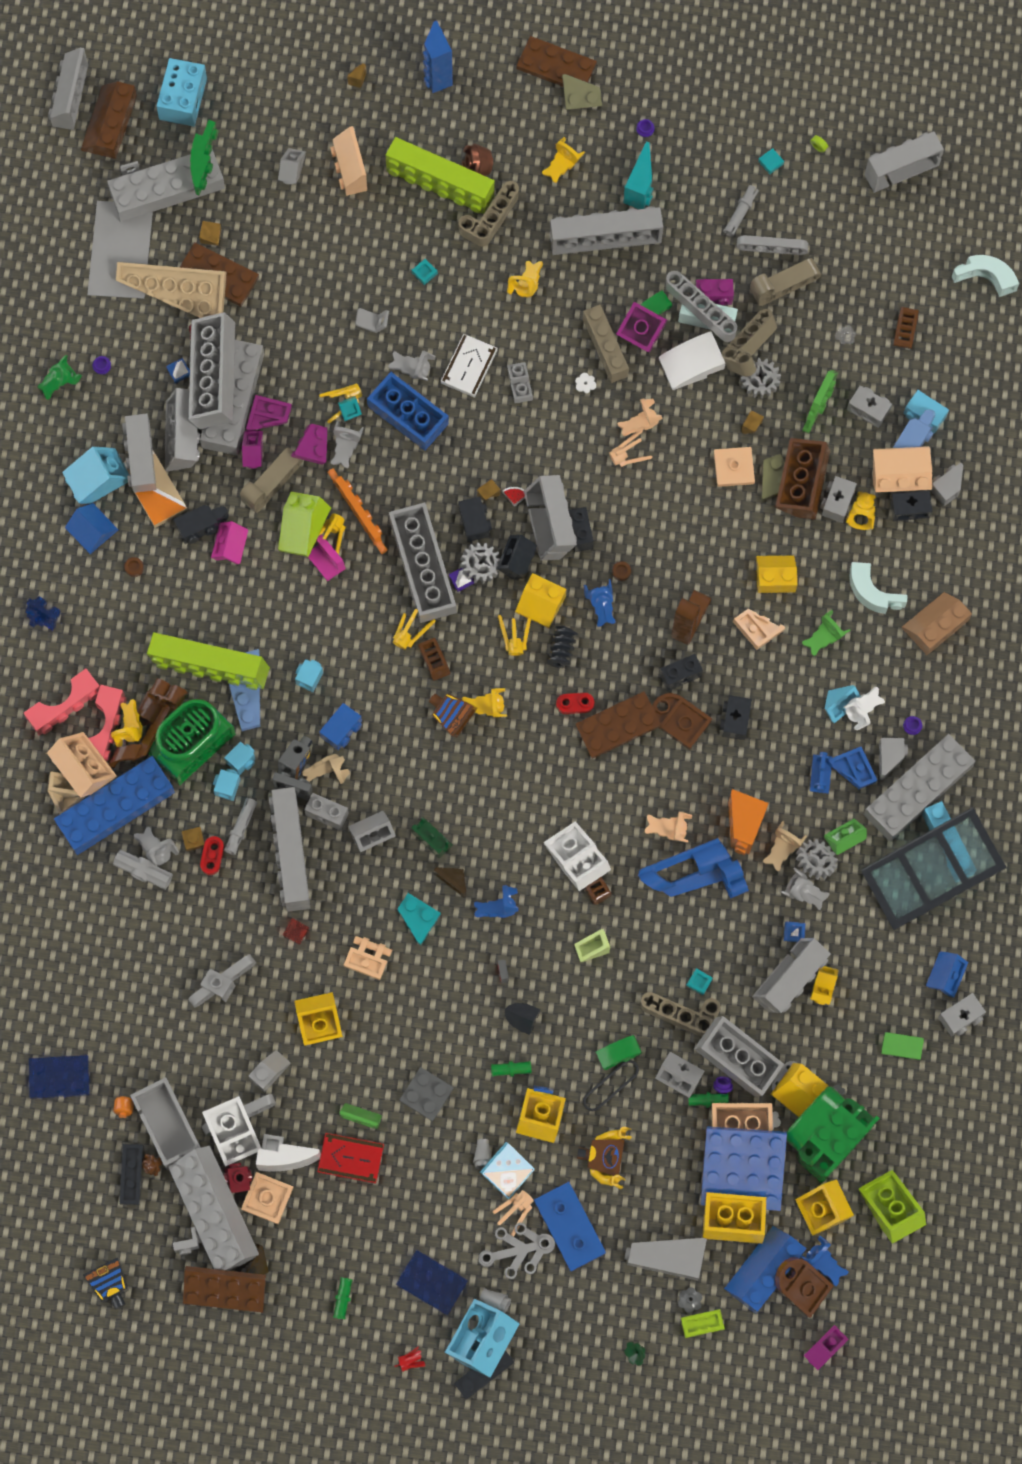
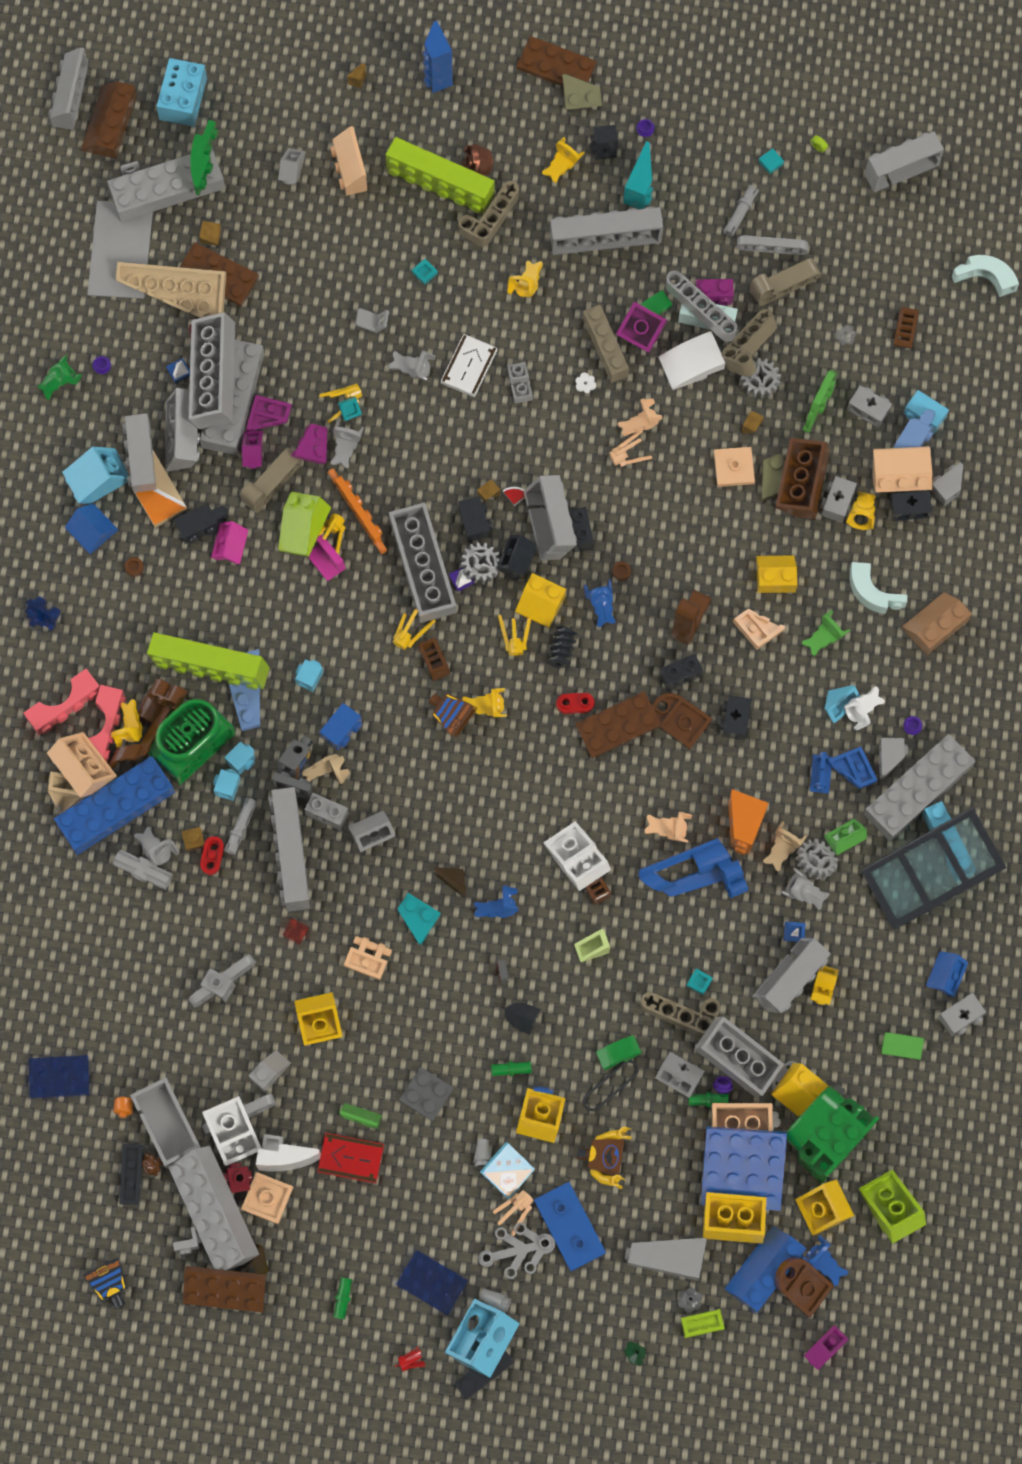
blue brick [367,372,449,451] -> none
dark green hinge [411,817,453,859] -> none
none -> black brick [590,124,618,160]

